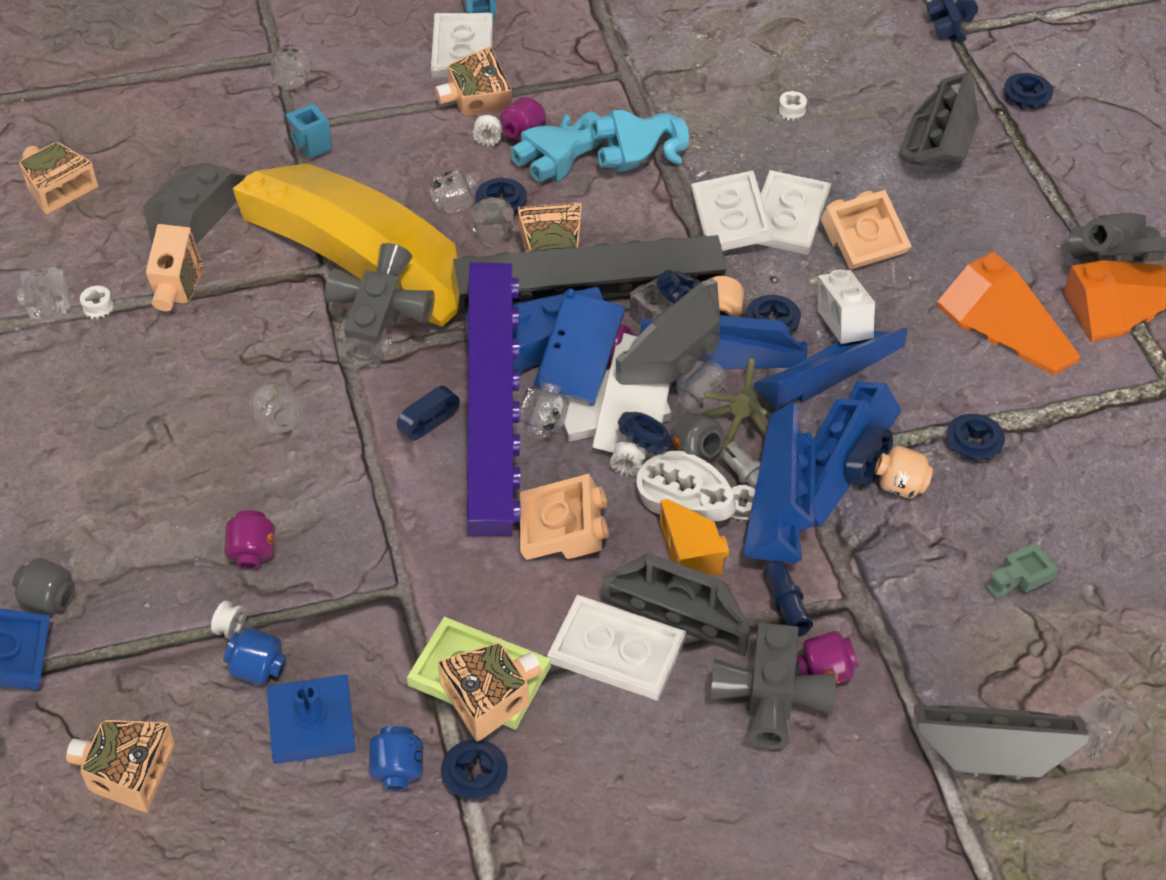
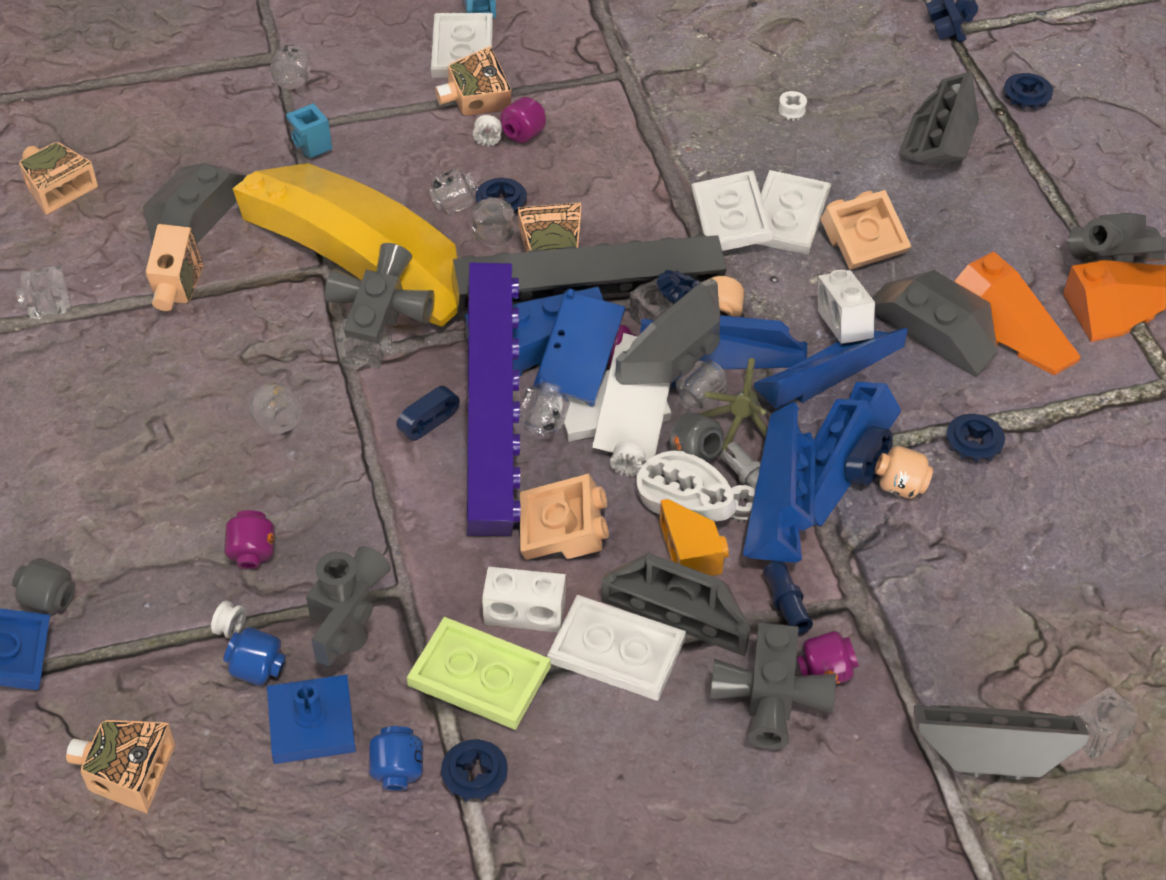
white bush [80,286,114,319] -> none
torso [438,643,542,742] -> none
medium azure hips [511,111,605,183] -> none
medium azure hips [590,110,689,173] -> none
dark blue gear [617,412,672,454] -> none
dark blue gear [746,295,801,333] -> none
sand green plate [986,543,1059,599] -> none
none -> dark grey brick [306,546,391,667]
none -> white brick [482,566,566,633]
none -> dark grey wedge [872,270,997,377]

